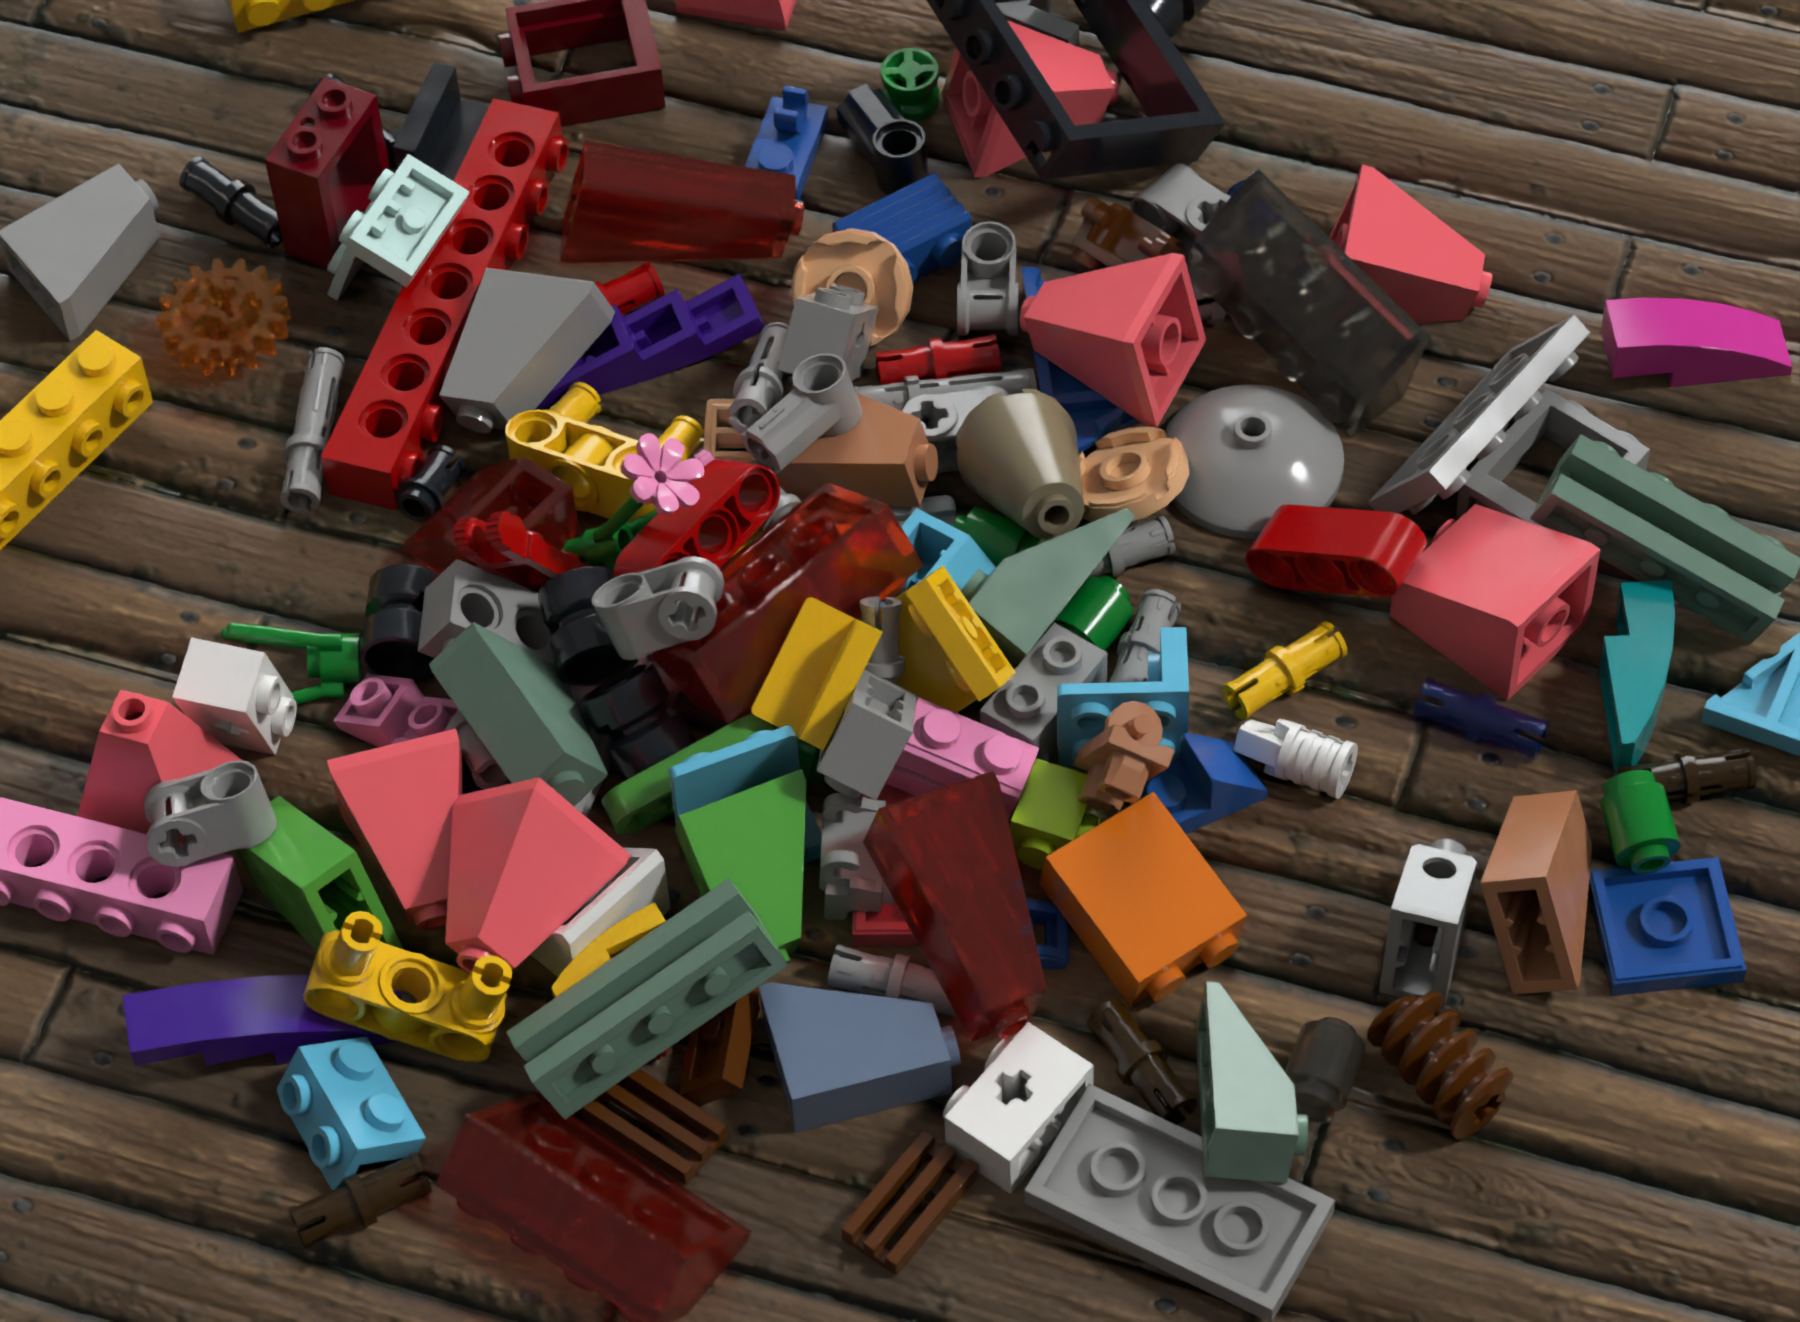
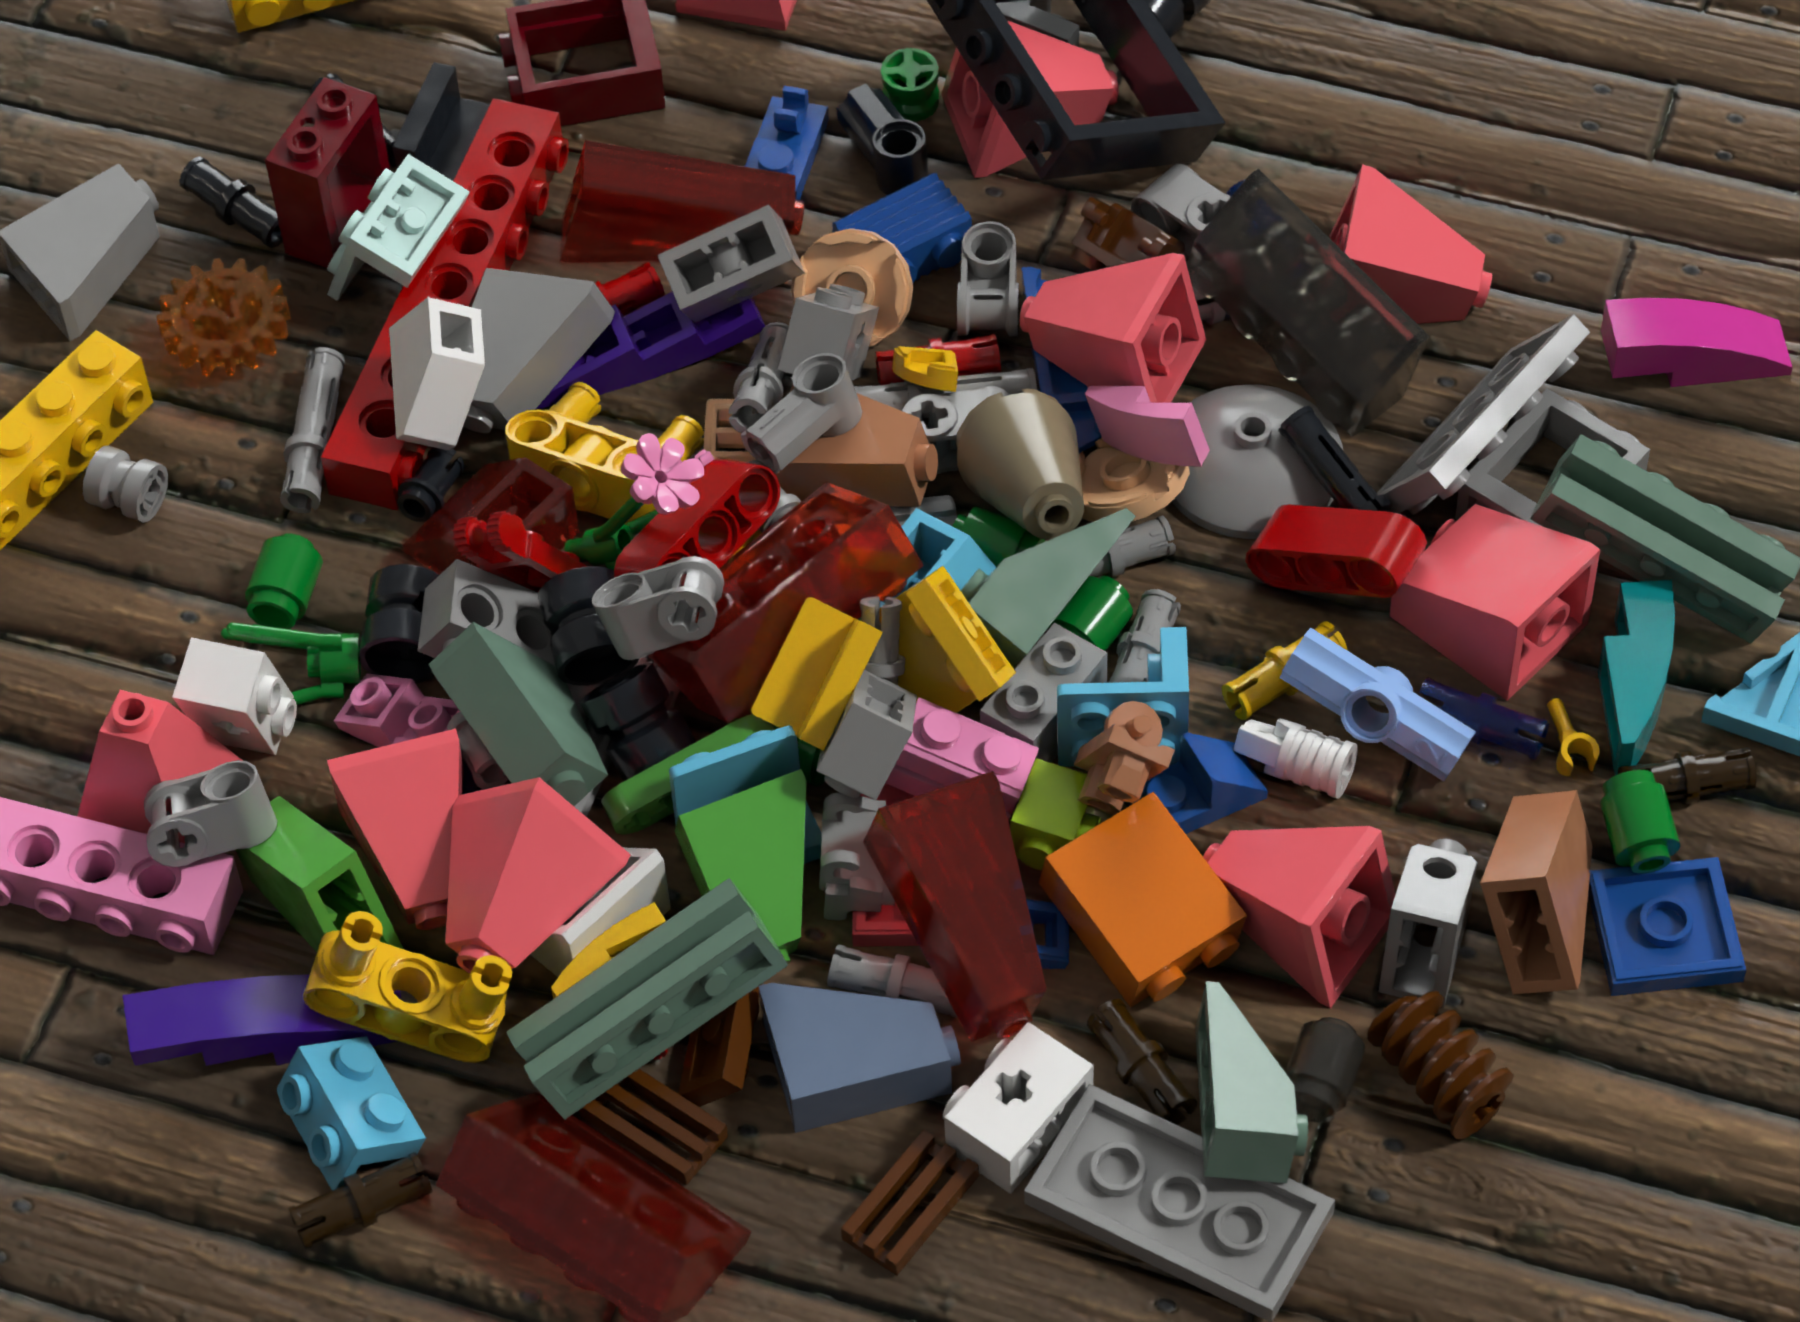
none -> light grey wheel [83,446,168,523]
none -> green brick [245,533,323,629]
none -> white slope [389,297,485,451]
none -> light grey brick [657,205,805,323]
none -> yellow tile [892,346,958,392]
none -> bright pink slope [1085,386,1210,467]
none -> coral slope [1203,826,1395,1009]
none -> black pin [1278,406,1393,512]
none -> light blue piece [1279,628,1476,781]
none -> yellow hand [1547,698,1600,776]

